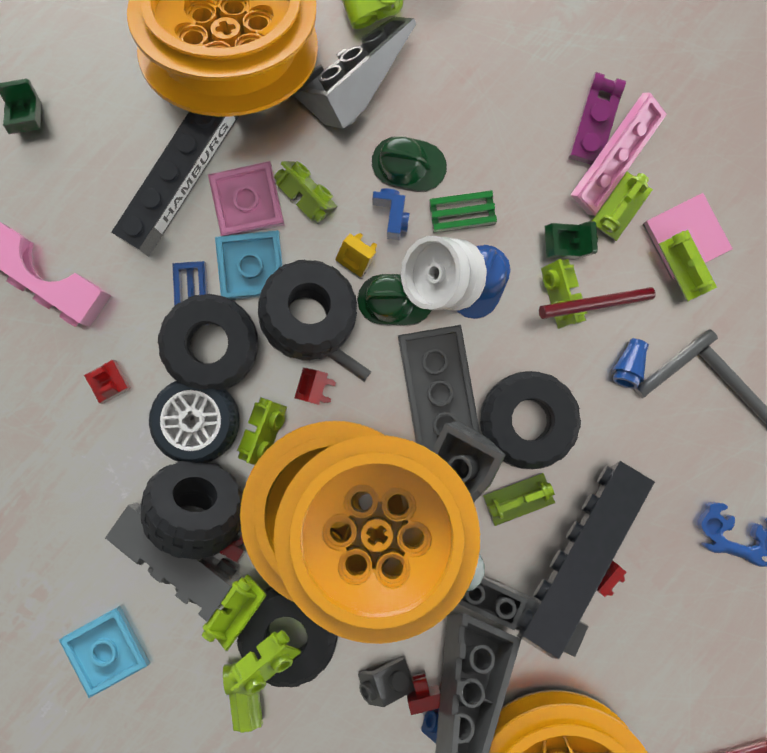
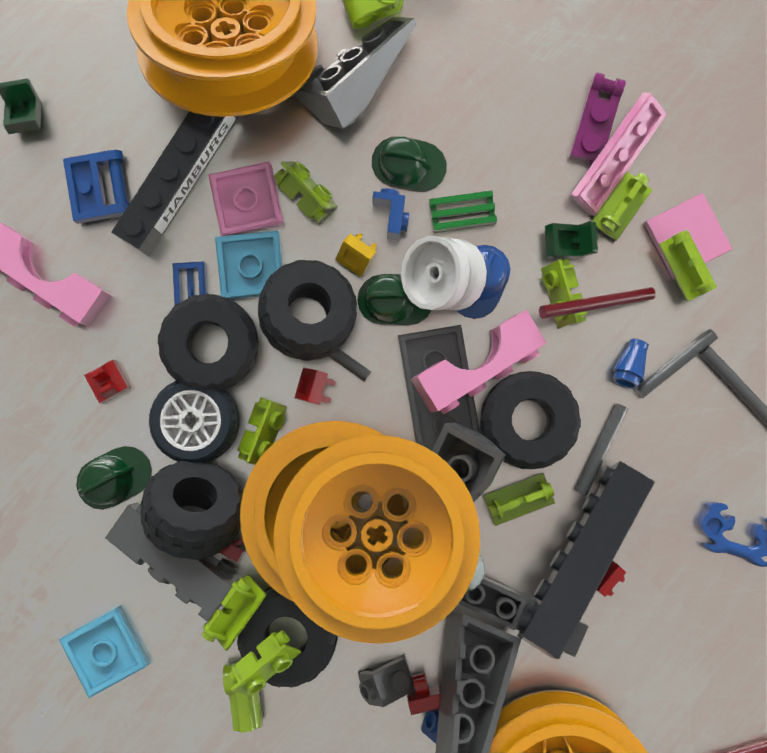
none -> blue plate [63,150,130,224]
none -> dark green piece [76,446,152,510]
none -> bright pink arch [410,309,546,414]
none -> dark grey bar [575,403,628,496]

